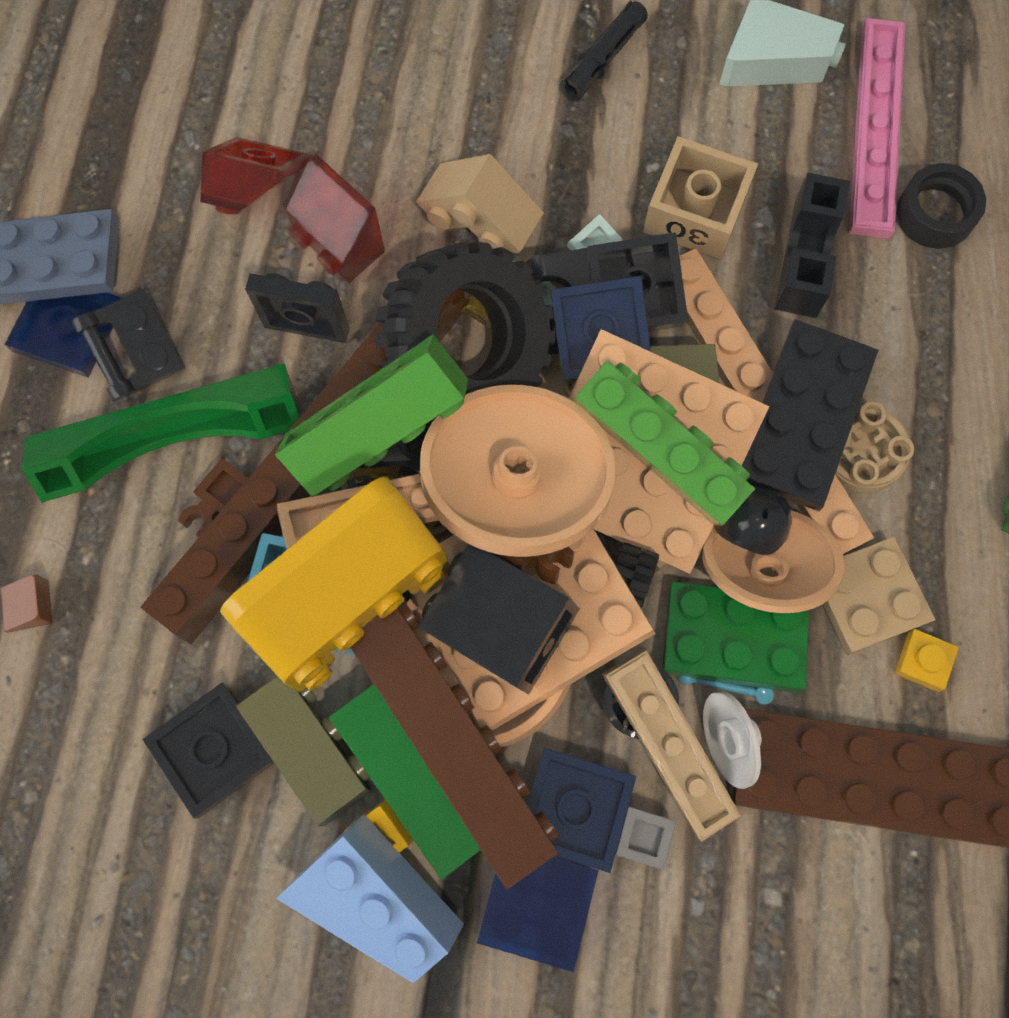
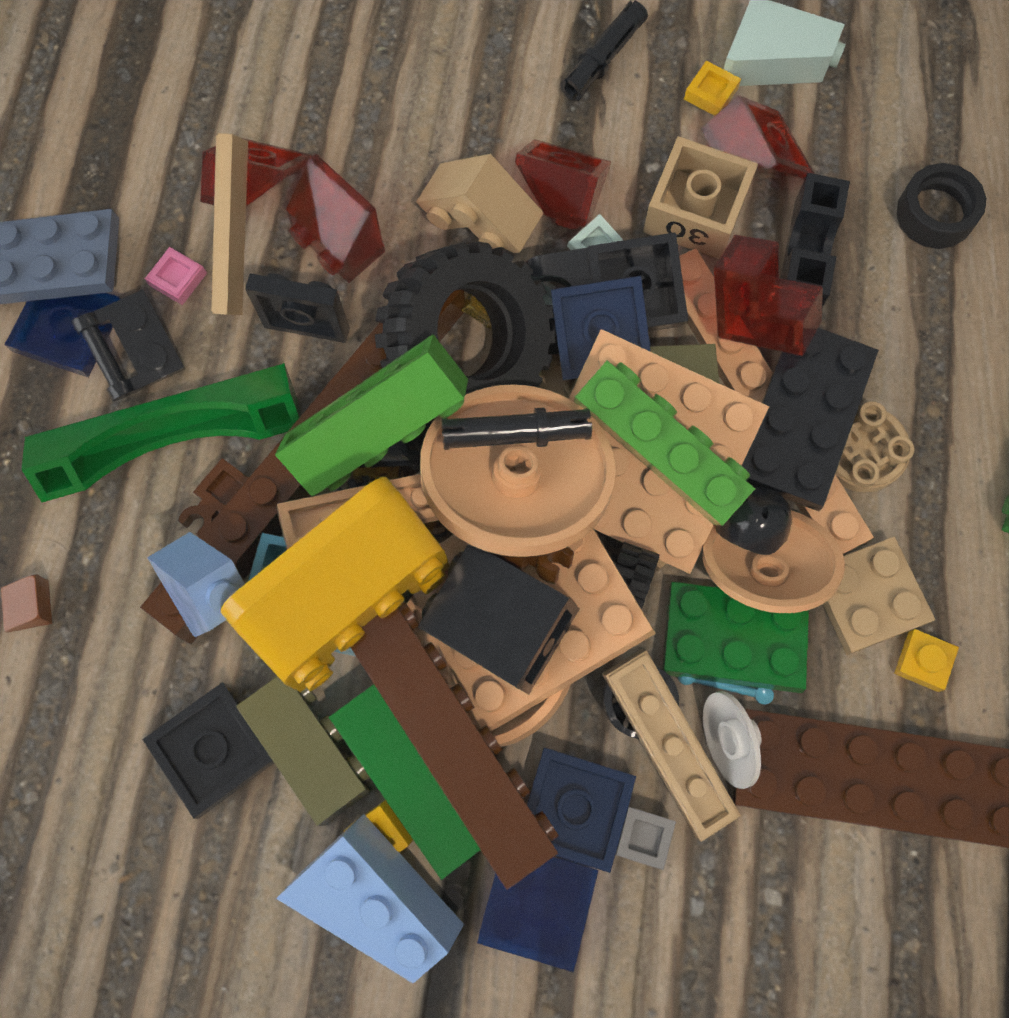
bright pink tile [849,18,906,239] -> none
none -> bright pink tile [145,247,207,305]
none -> light blue slope [147,532,244,637]
none -> tan tile [211,133,248,315]
none -> black pin [441,407,592,450]
none -> clear red slope [515,139,612,229]
none -> yellow plate [684,61,741,118]
none -> clear red slope [701,95,815,180]
none -> clear red brick [714,235,823,356]

